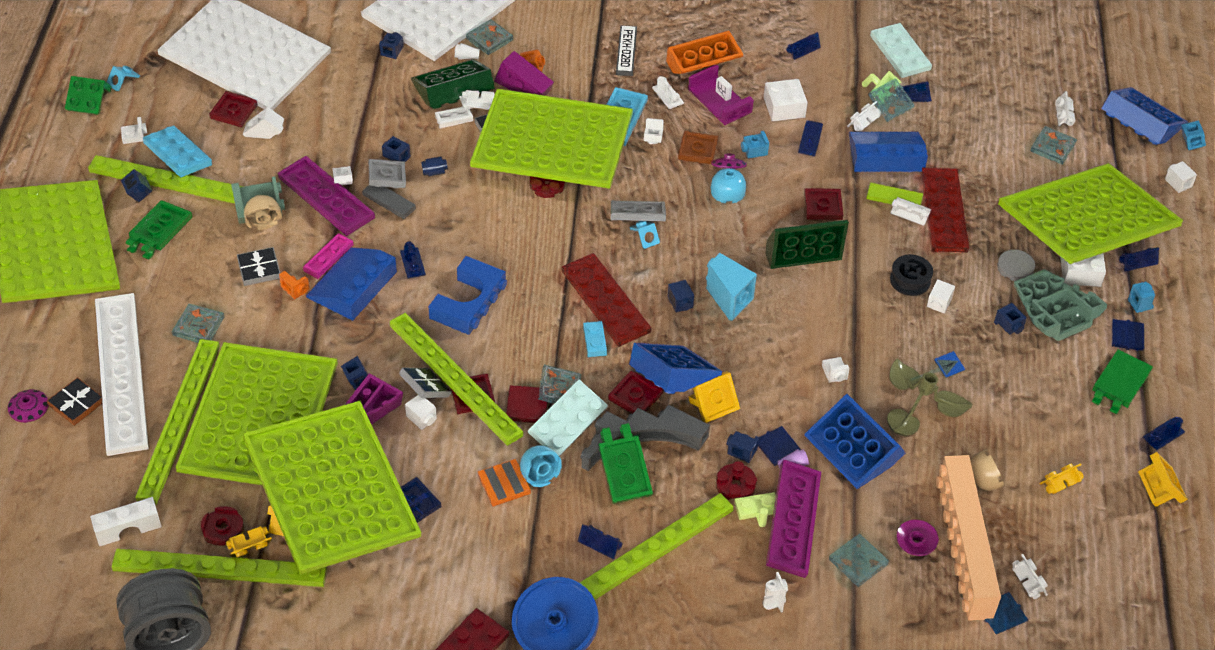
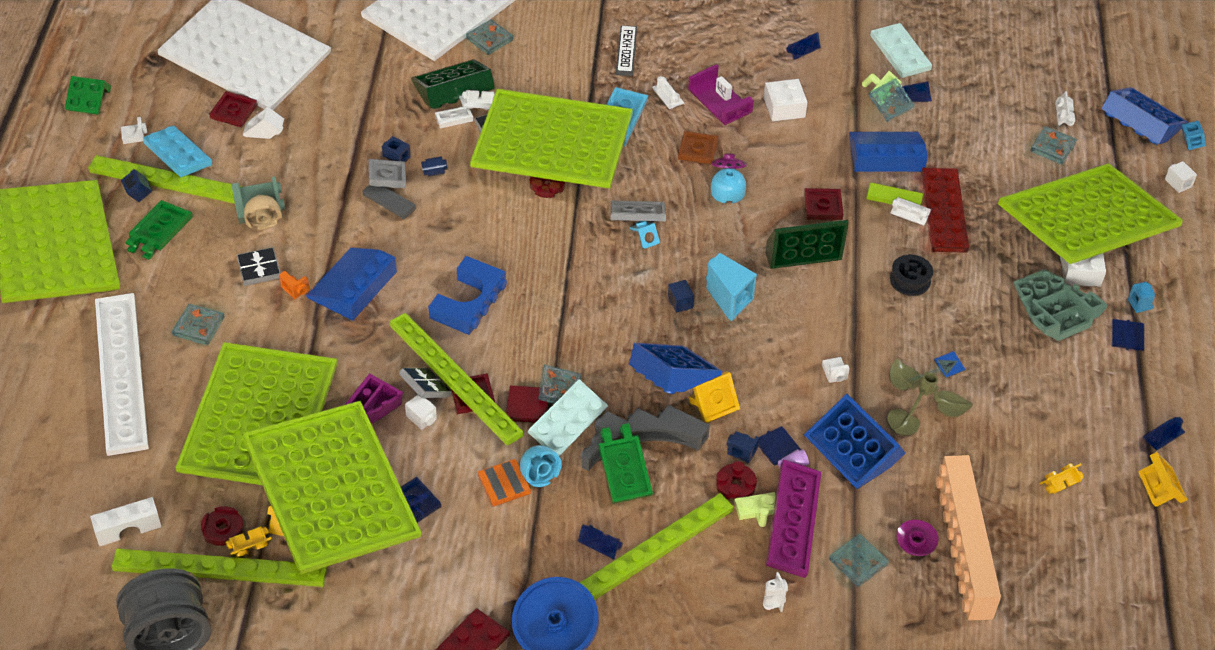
magenta dish [8,389,49,423] -> none
black tile [47,377,103,426] -> none
medium azure bracket [107,65,140,91] -> none
lime plate [135,339,220,505] -> none
magenta plate [278,156,375,236] -> none
dark pink tile [303,233,354,279] -> none
white bracket [332,166,353,185] -> none
dark blue brick [341,356,368,391] -> none
dark blue brick [379,32,404,59] -> none
clear blue hinge [400,241,426,279] -> none
white cone [454,43,480,60] -> none
magenta wedge [494,51,554,96] -> none
orange bracket [520,49,545,72] -> none
clear red plate [562,253,652,347] -> none
medium azure plate [583,321,607,357] -> none
dark red plate [608,370,663,414] -> none
white bracket [644,118,664,144] -> none
orange slope [666,31,744,74] -> none
dark azure brick [741,131,769,159] -> none
clear blue slope [798,120,823,156] -> none
white hinge [847,101,881,131] -> none
white brick [927,279,955,313] -> none
tan cylinder [970,449,1004,491] -> none
clear blue piece [984,592,1028,635] -> none
dark blue brick [994,303,1027,335] -> none
light grey tile [997,250,1035,281] -> none
white hinge [1012,554,1048,599] -> none
green tile [1092,349,1153,414] -> none
clear blue hinge [1119,247,1159,272] -> none

